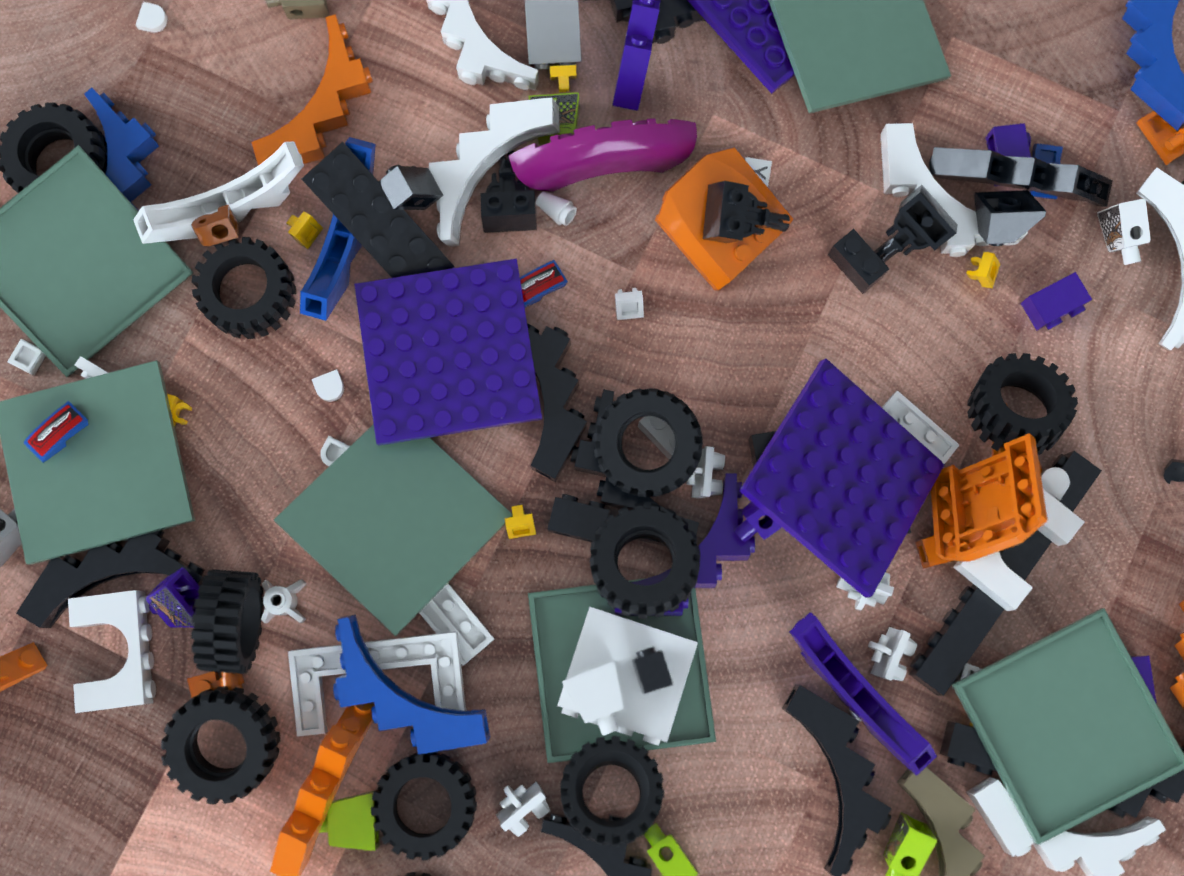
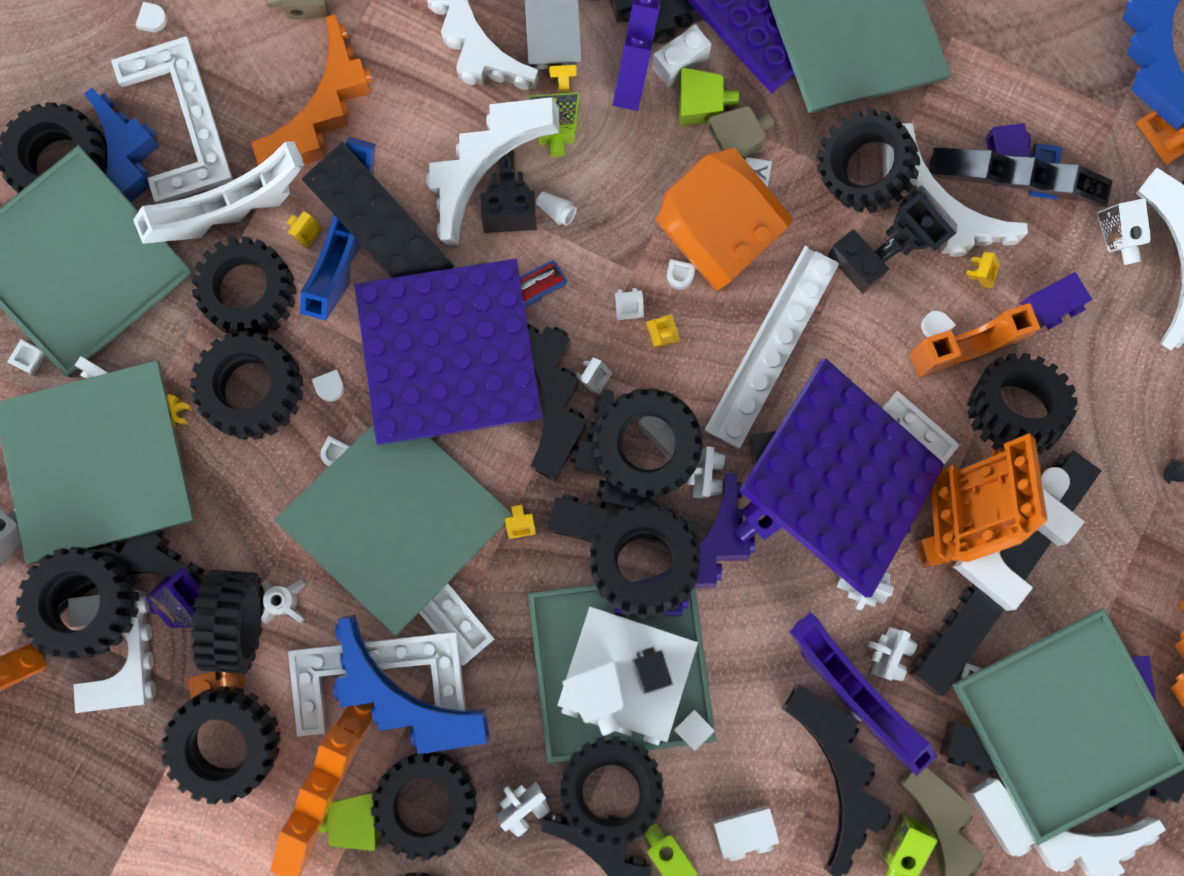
slope [23,401,89,463] -> none
dark orange leg [191,204,239,246] -> none
black brick [379,165,443,210] -> none
magenta brick [509,118,697,192] -> none
black brick [703,181,790,243] -> none
black slope [974,190,1046,246] -> none
none -> black tyre [16,547,139,658]
none -> white plate [111,36,234,204]
none -> black tyre [190,331,303,440]
none -> white tile [576,357,613,395]
none -> yellow tile [646,314,680,349]
none -> white brick [652,24,711,87]
none -> white tile [667,259,695,290]
none -> white tile [674,710,715,752]
none -> lime torso [679,68,739,126]
none -> white plate [704,246,839,450]
none -> dark tan torso [707,106,774,159]
none -> white brick [712,805,779,861]
none -> black tyre [817,109,920,213]
none -> orange arch [909,303,1041,378]
none -> white tile [921,311,956,337]

